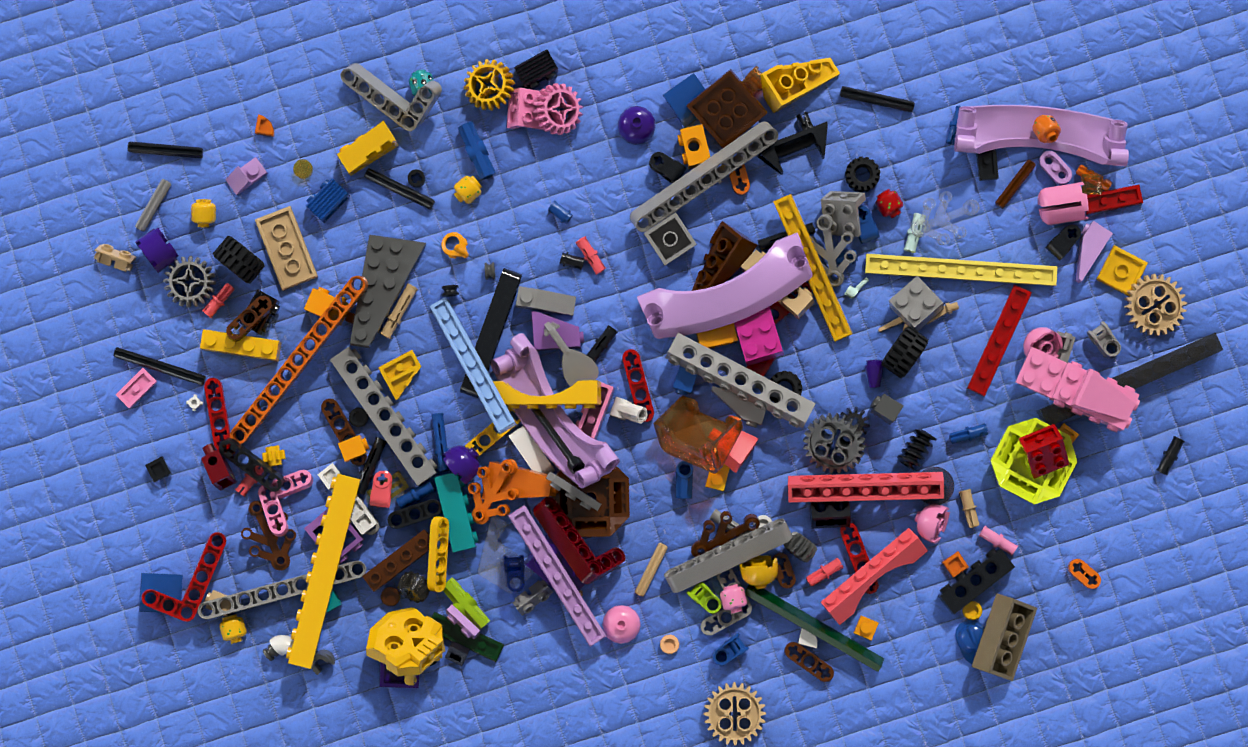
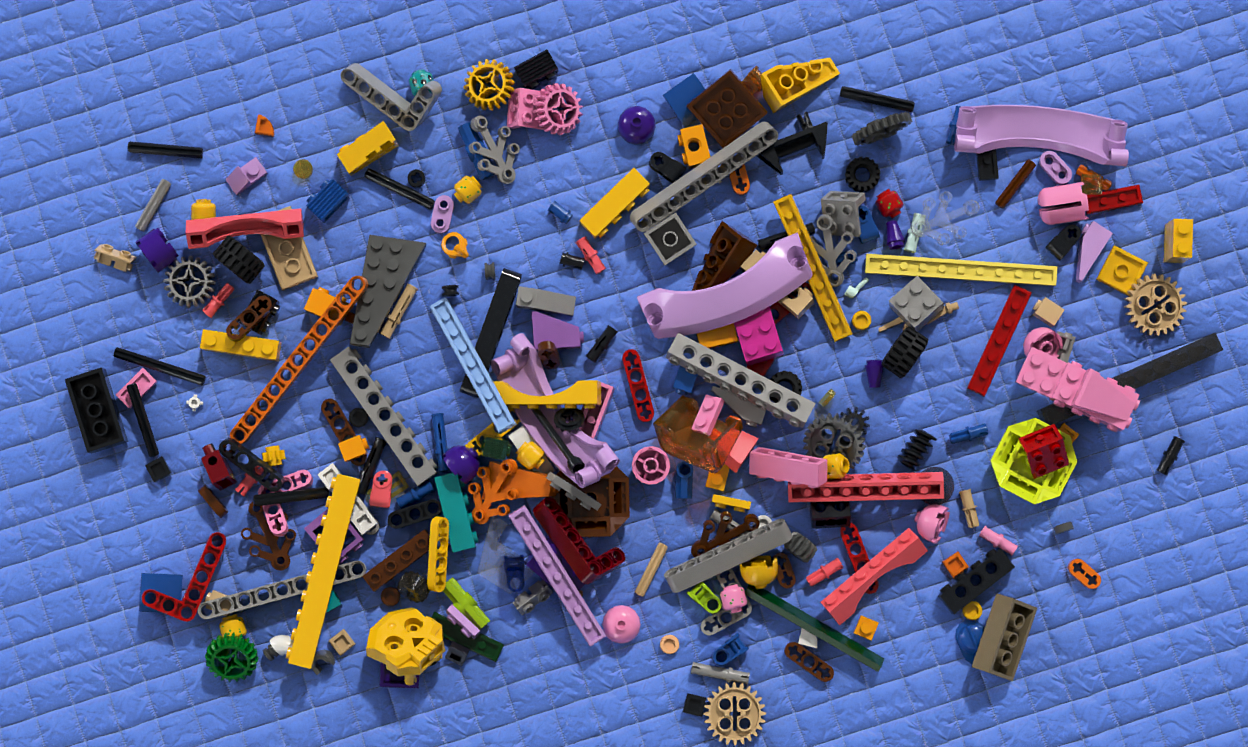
red beam [204,378,231,451] -> none
yellow wing [378,350,421,400] -> none
light grey piece [543,321,599,387] -> none
white piece [609,397,648,424] -> none
dark grey brick [870,394,903,424] -> none
orange head [1033,115,1061,143] -> none
light grey piece [1087,321,1121,359] -> none
none -> black brick [65,367,128,454]
none -> black axle [127,383,159,457]
none -> coral arch [186,208,304,249]
none -> reddish brown beam [198,484,228,518]
none -> green gear [205,632,258,683]
none -> black axle [253,486,329,506]
none -> tan tile [329,629,356,656]
none -> lavender plate [431,195,454,234]
none -> light grey plant [469,116,520,184]
none -> clear green brick [480,434,511,460]
none -> yellow head [516,441,545,470]
none -> reddish brown beam [538,341,560,369]
none -> black gear [554,408,585,433]
none -> yellow brick [579,168,650,239]
none -> bright pink cylinder [632,446,670,485]
none -> black plate [683,693,706,717]
none -> bright pink plate [691,394,725,436]
none -> light grey pin [691,662,750,685]
none -> yellow plate [711,494,751,513]
none -> bright pink brick [749,447,827,488]
none -> clear yellow tile [818,388,836,407]
none -> yellow head [823,453,850,480]
none -> dark grey gear [851,112,913,146]
none -> yellow tile [852,311,871,330]
none -> dark purple cone [886,220,905,250]
none -> tan brick [1032,297,1065,327]
none -> dark grey tile [1053,522,1074,535]
none -> yellow brick [1164,219,1193,263]

